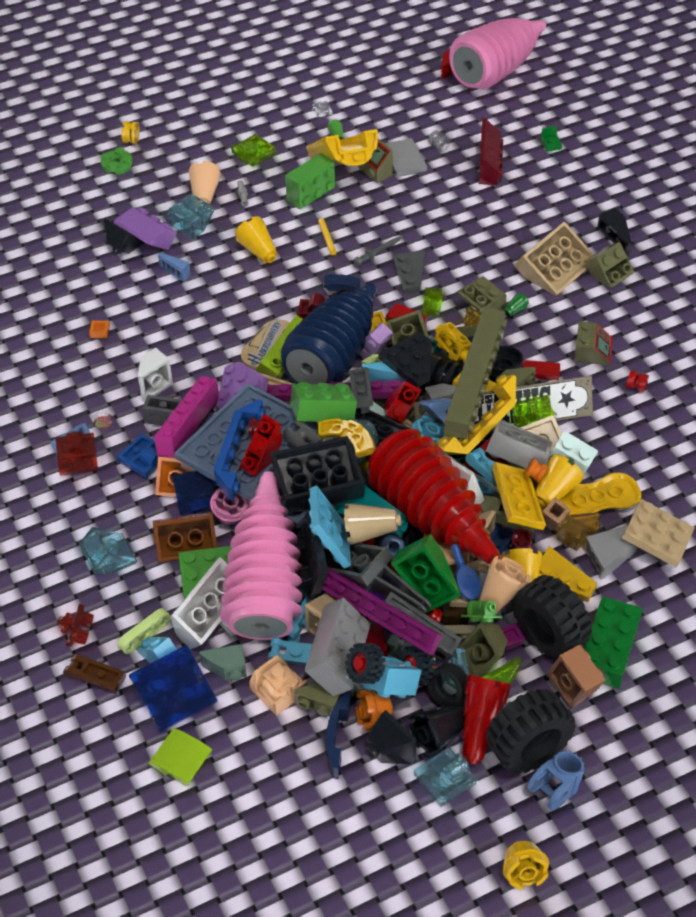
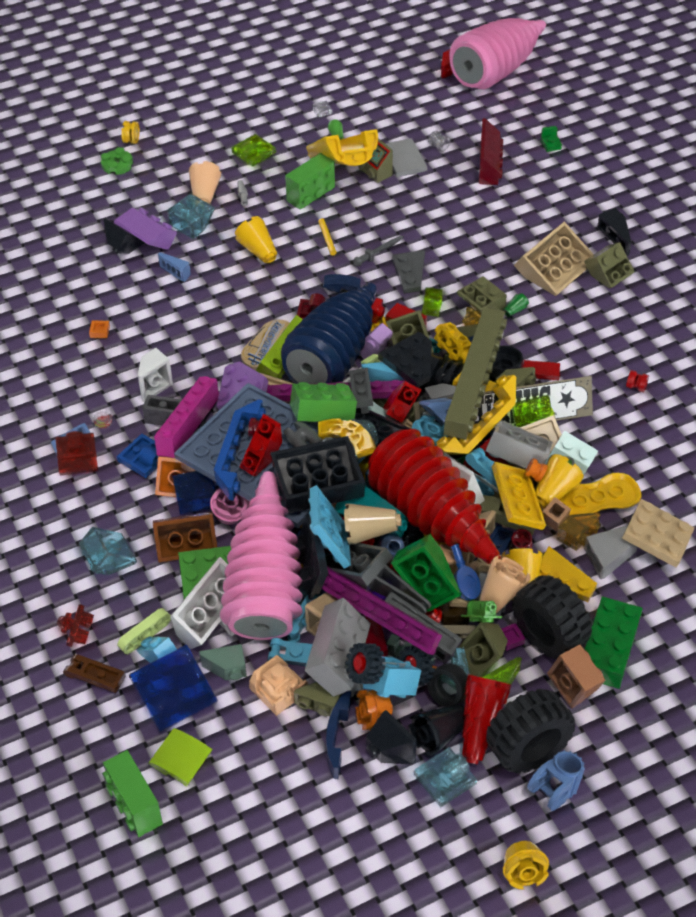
olive slope [574,321,613,365] -> none
none -> bright green brick [102,750,163,838]
none -> red plate [371,298,385,324]

